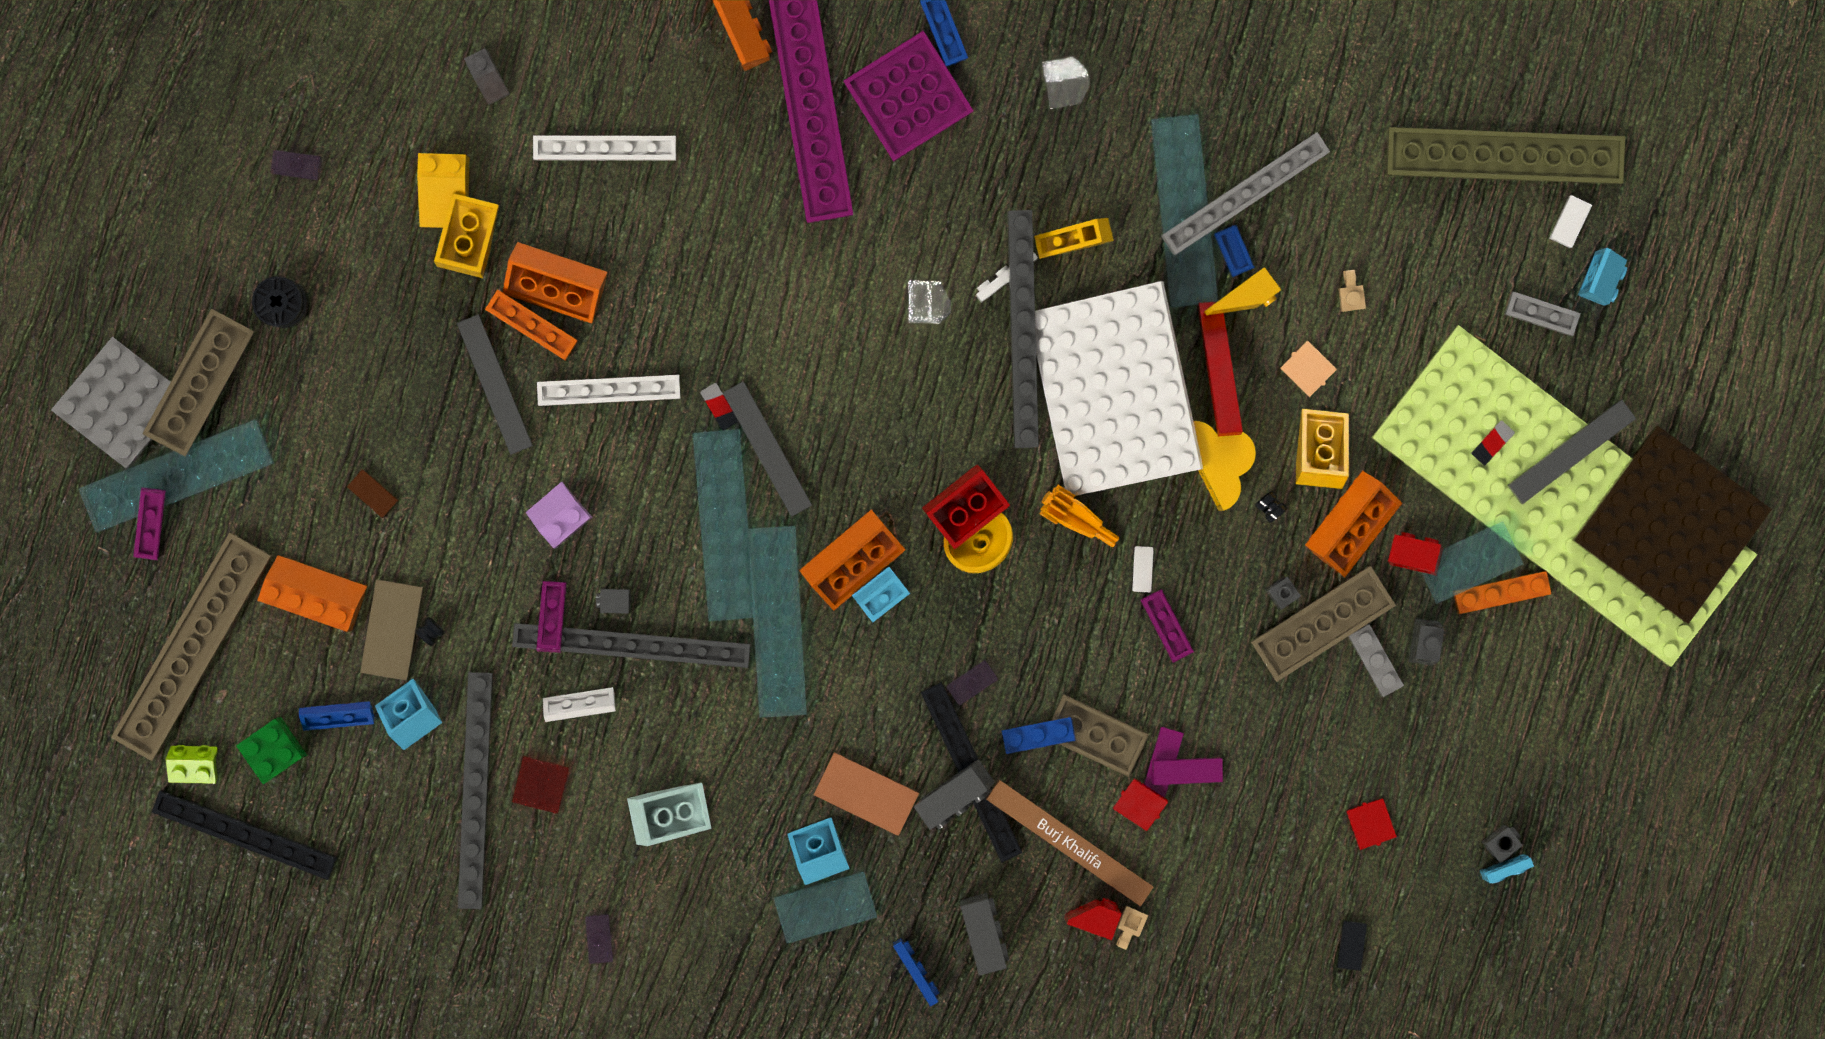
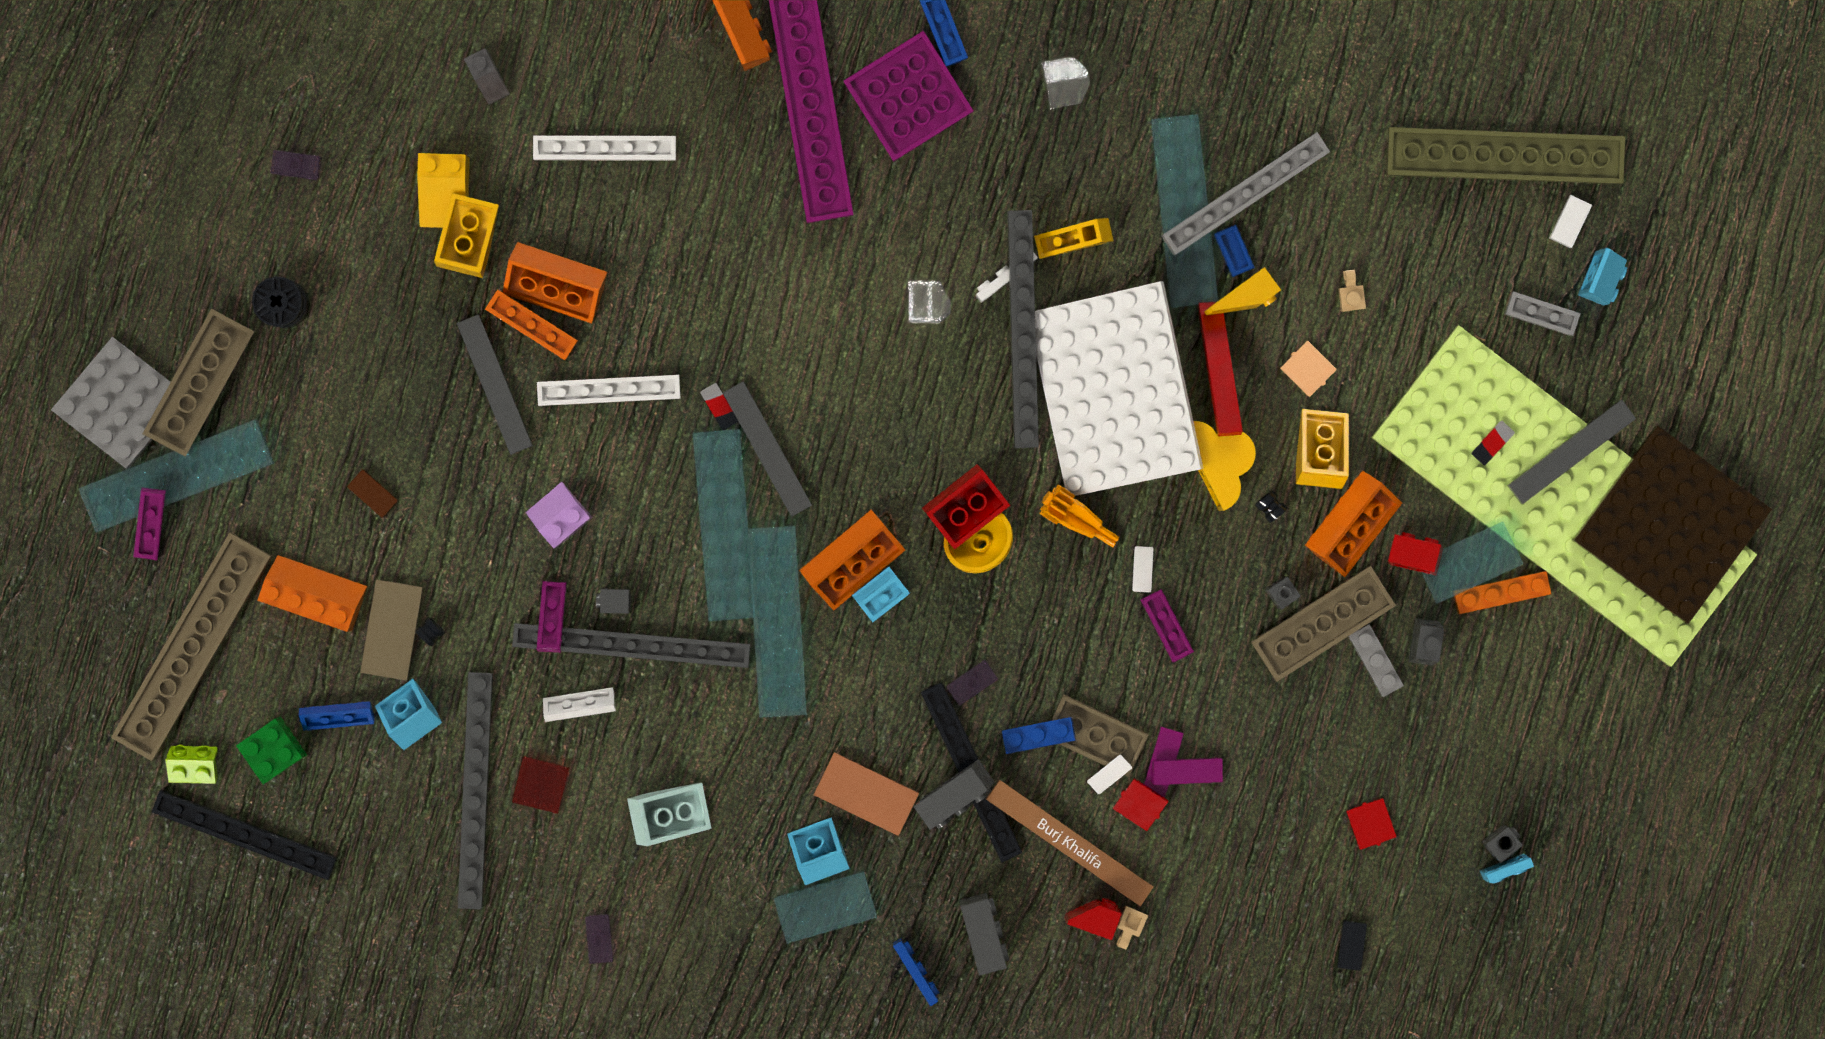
none -> white sticker [1087,755,1132,794]

